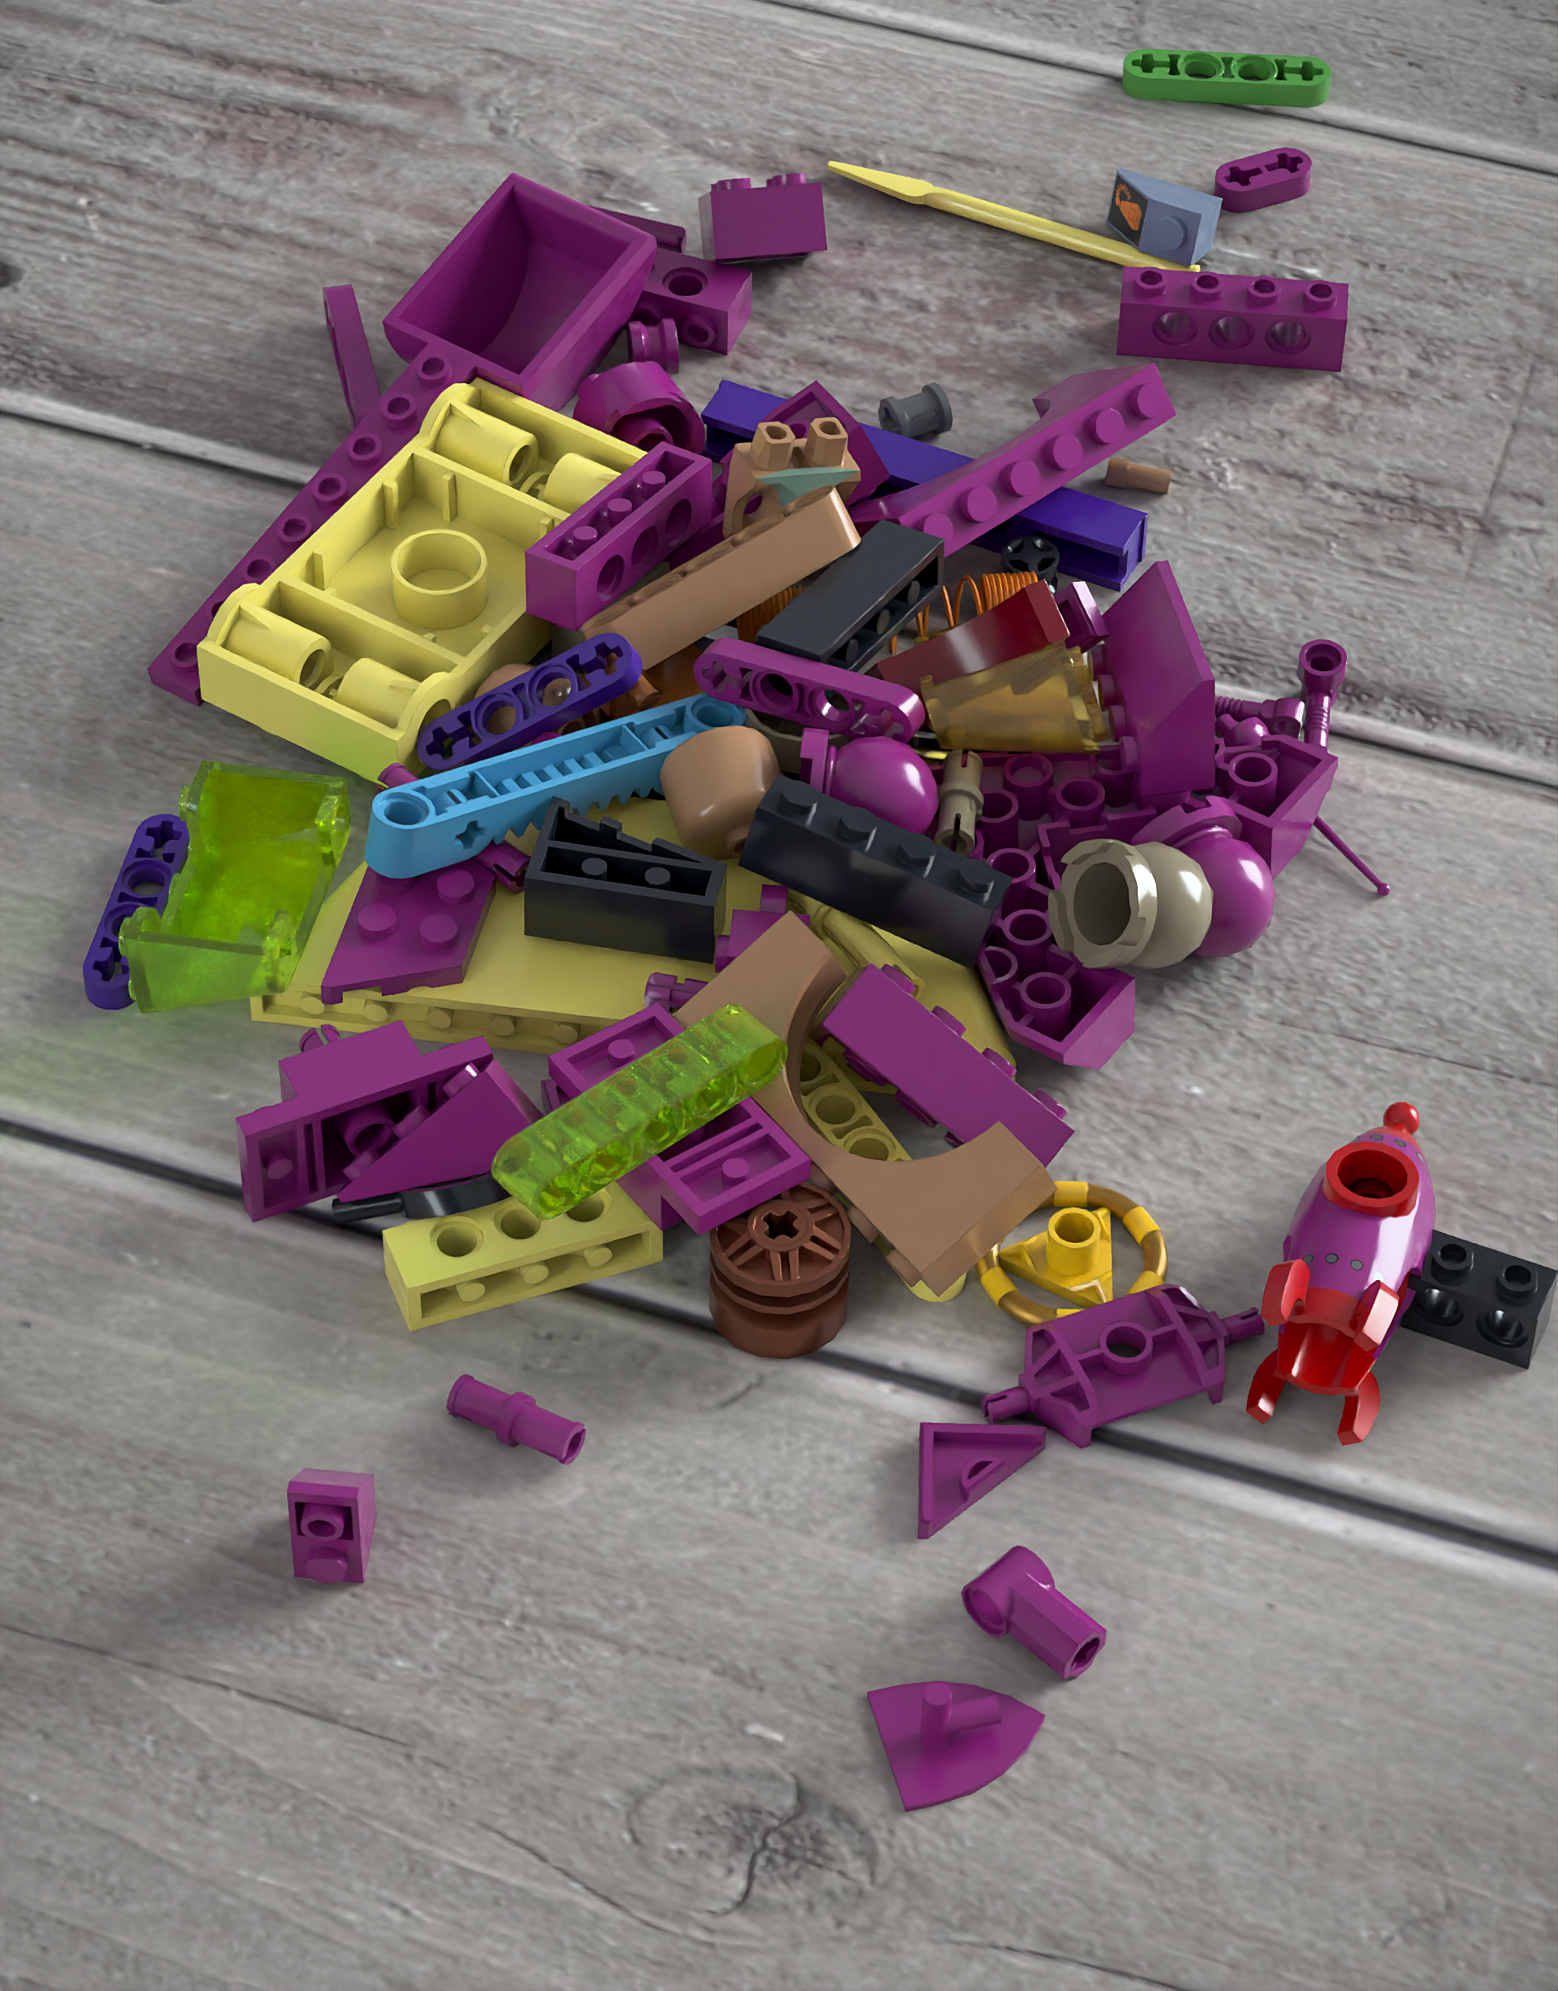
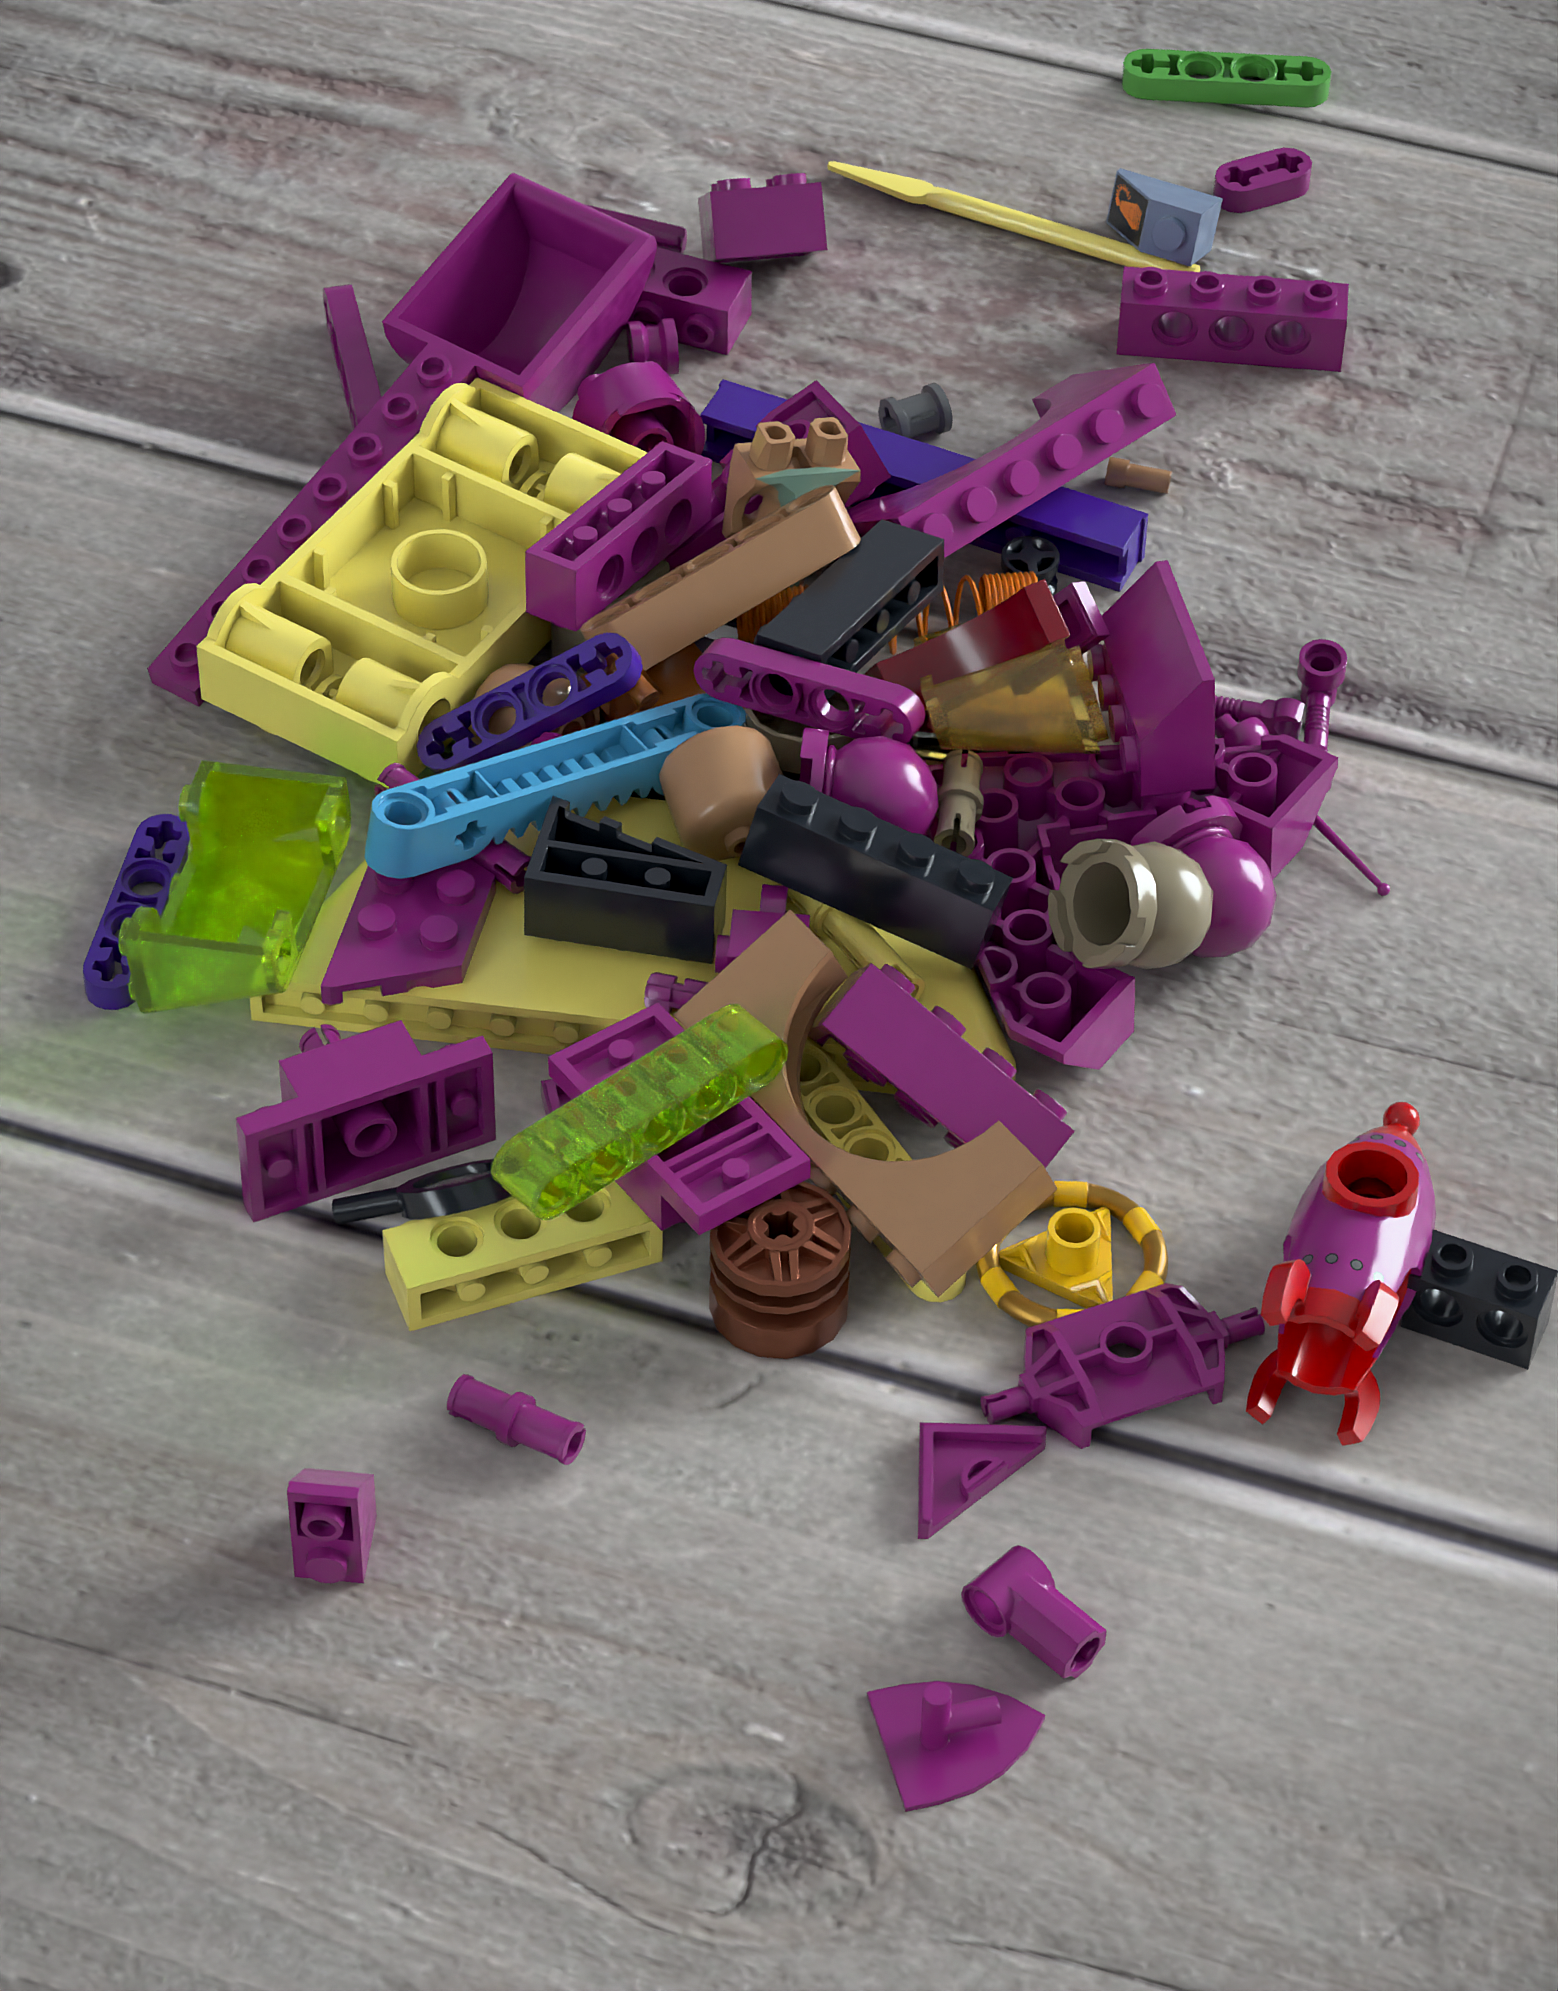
magenta slope [336,1058,546,1203] -> none

